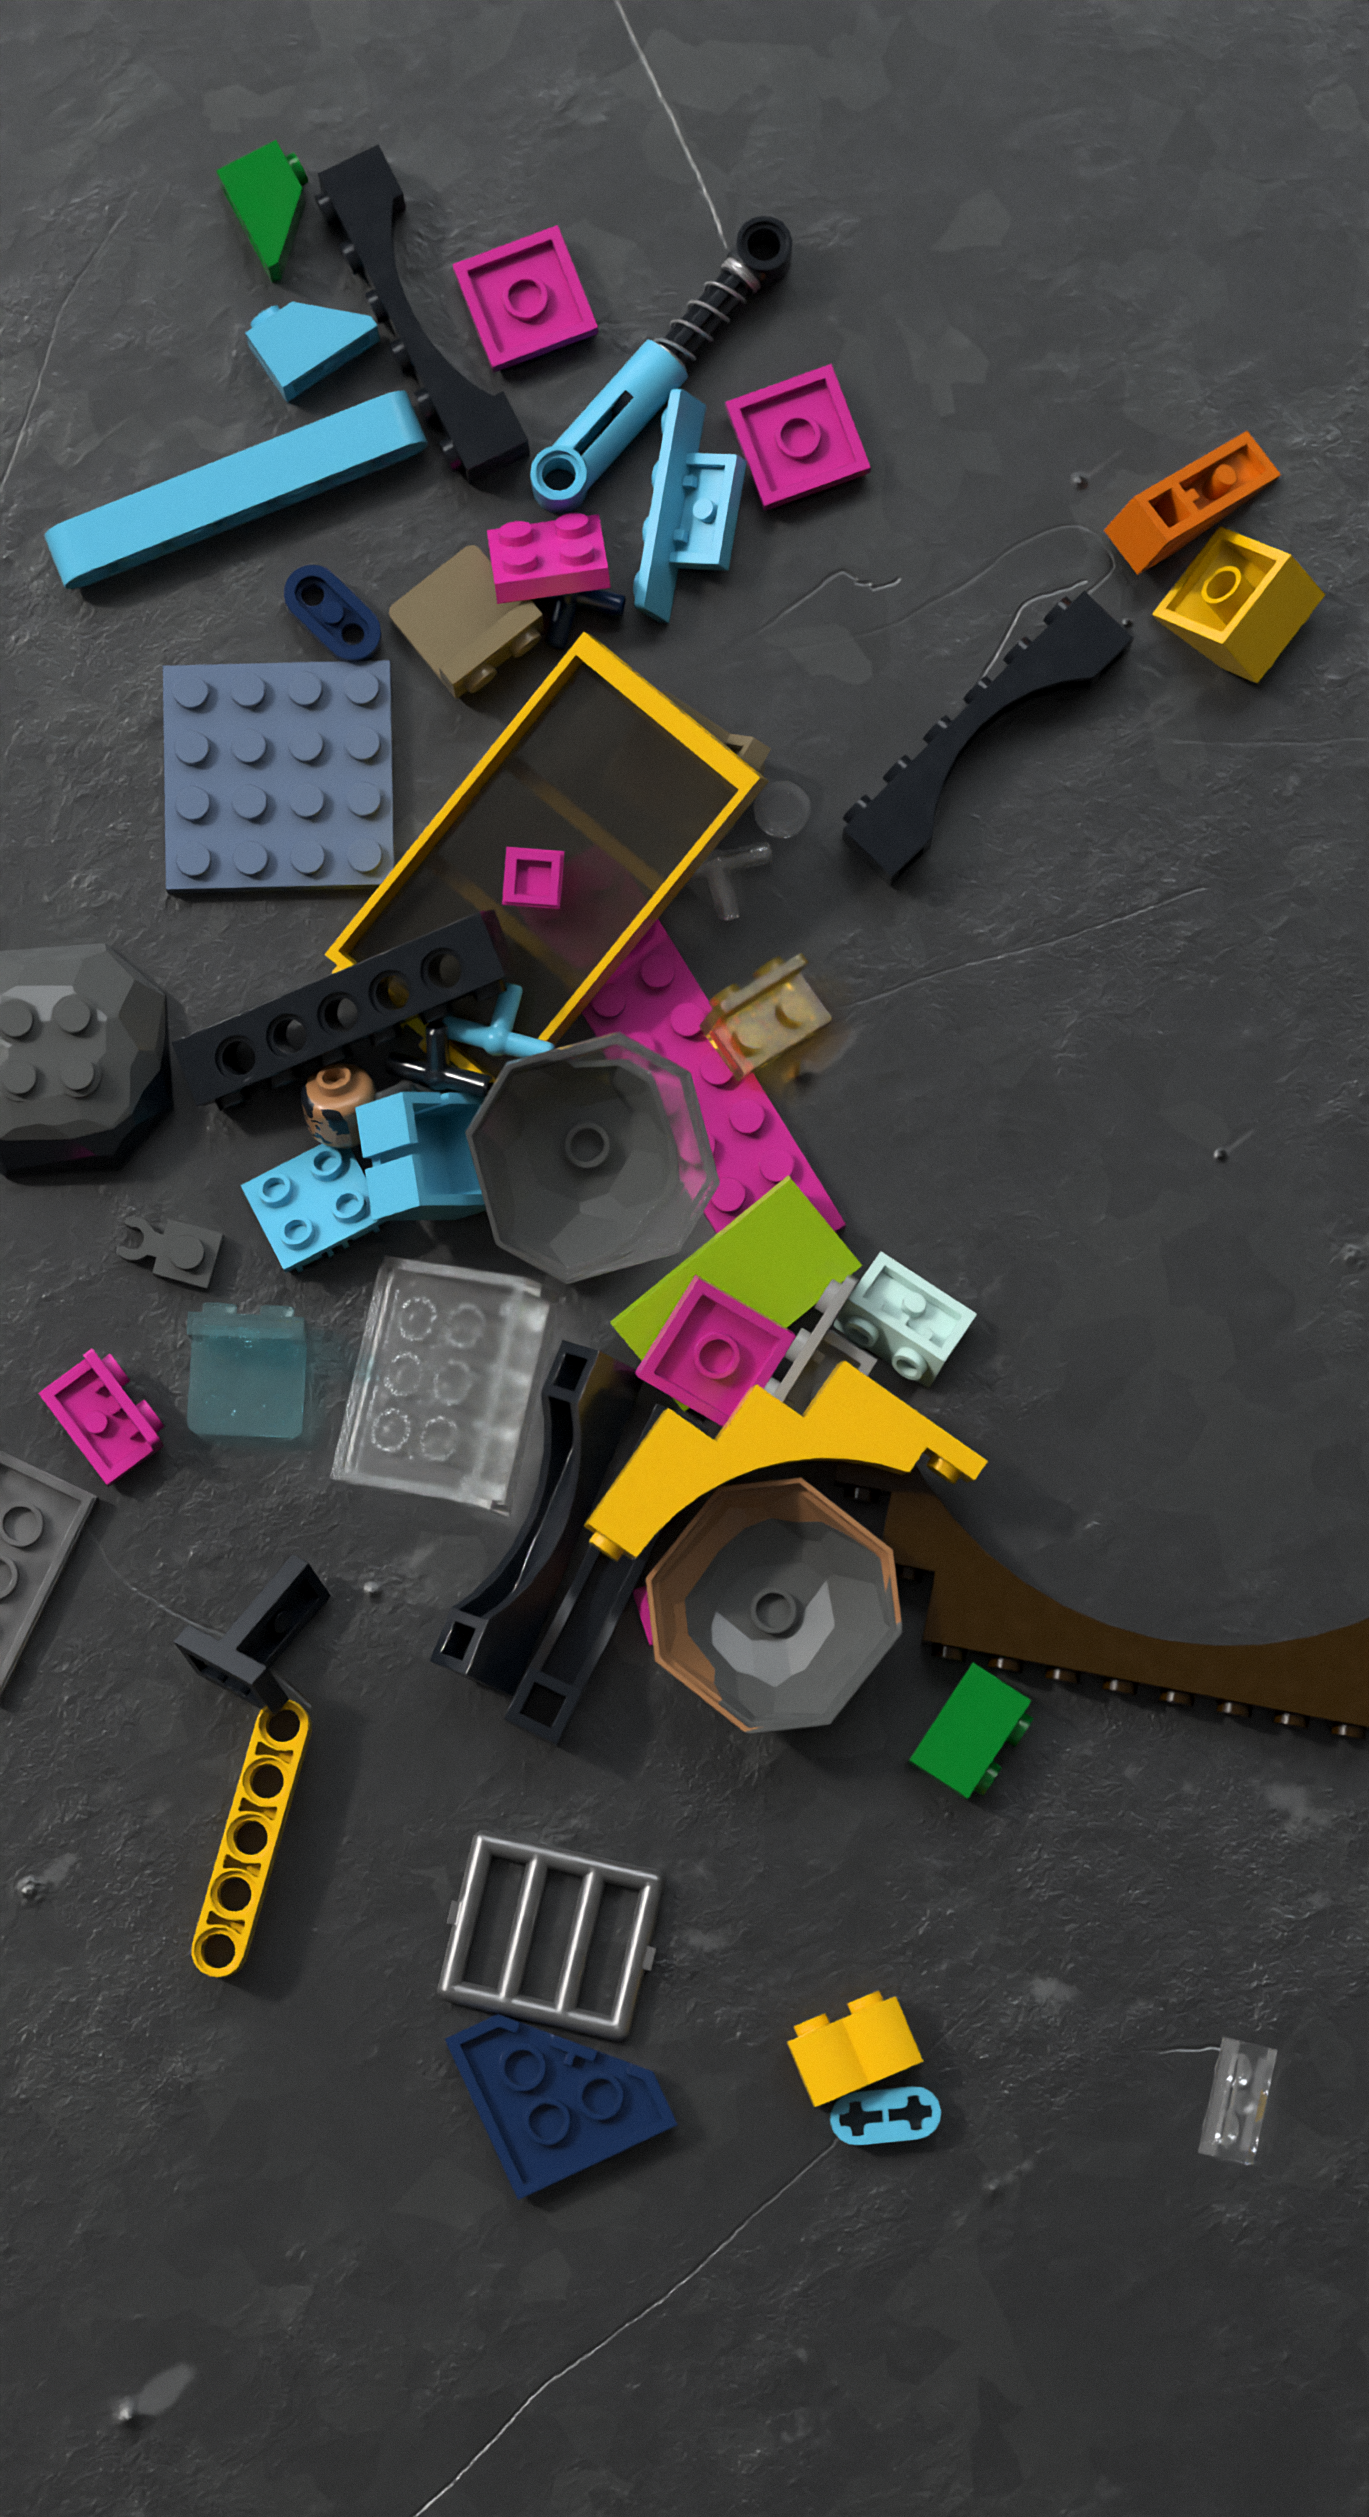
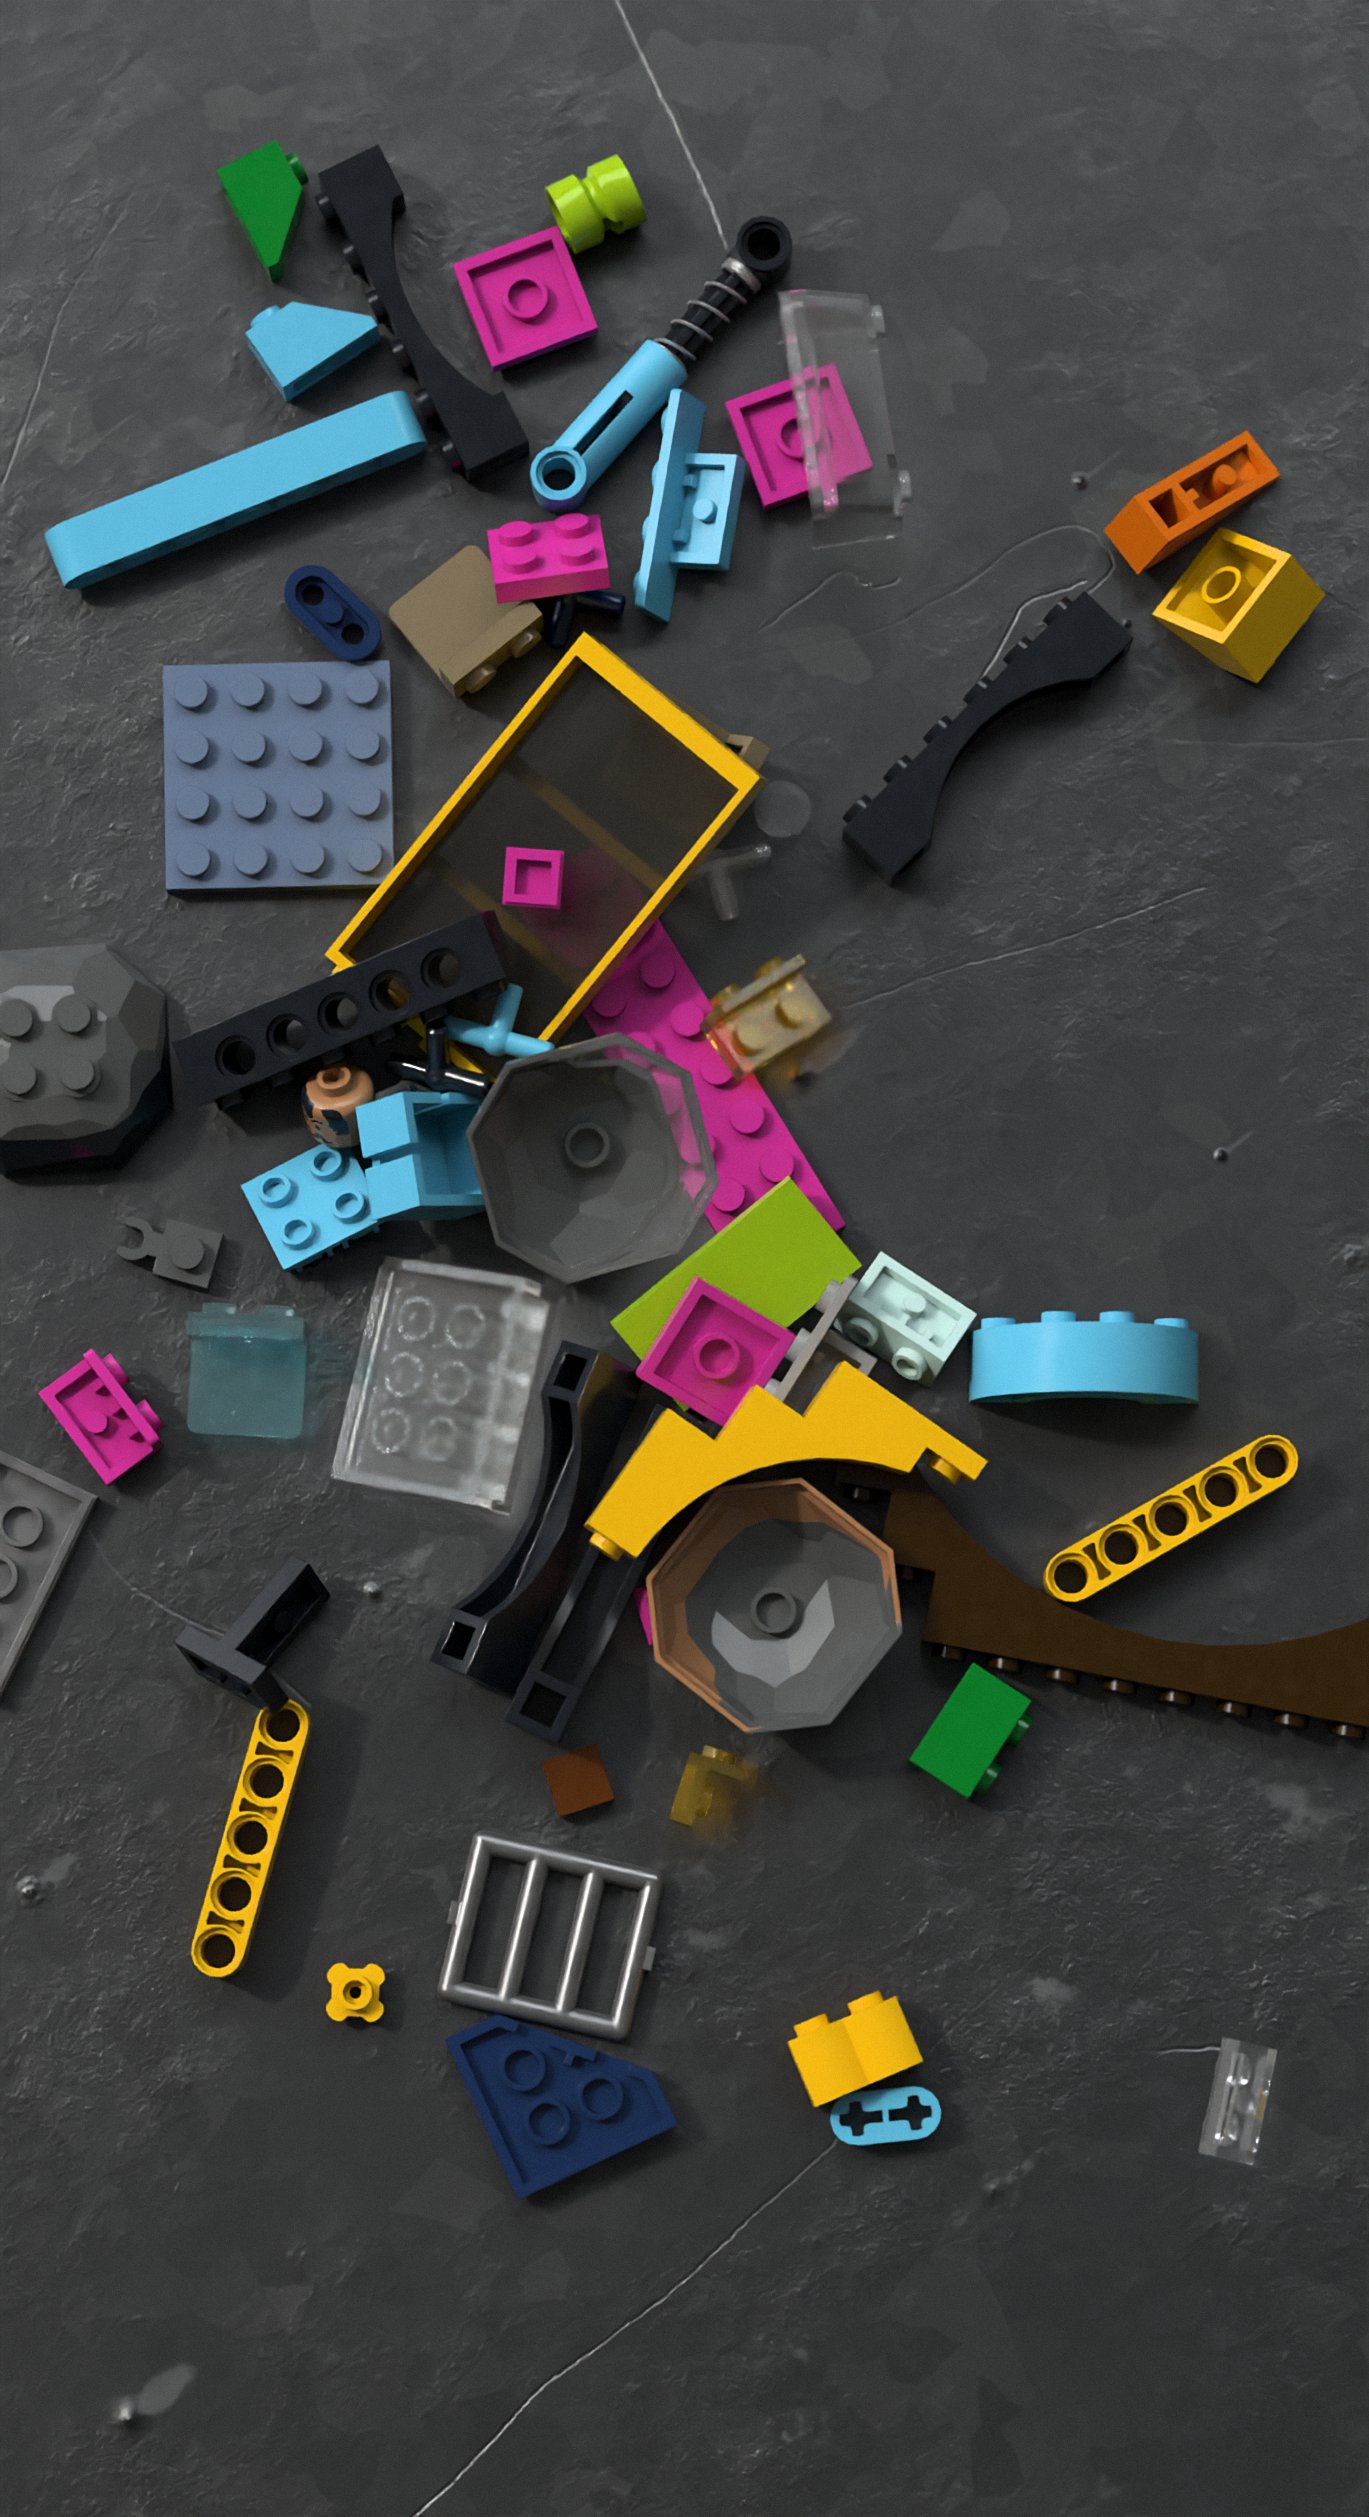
none -> yellow plate [326,1963,385,2022]
none -> reddish brown tile [541,1744,615,1818]
none -> lime wheel [544,154,647,254]
none -> clear yellow bracket [668,1745,746,1827]
none -> clear windscreen [776,289,913,550]
none -> medium azure brick [969,1311,1199,1404]
none -> yellow beam [1043,1435,1298,1606]

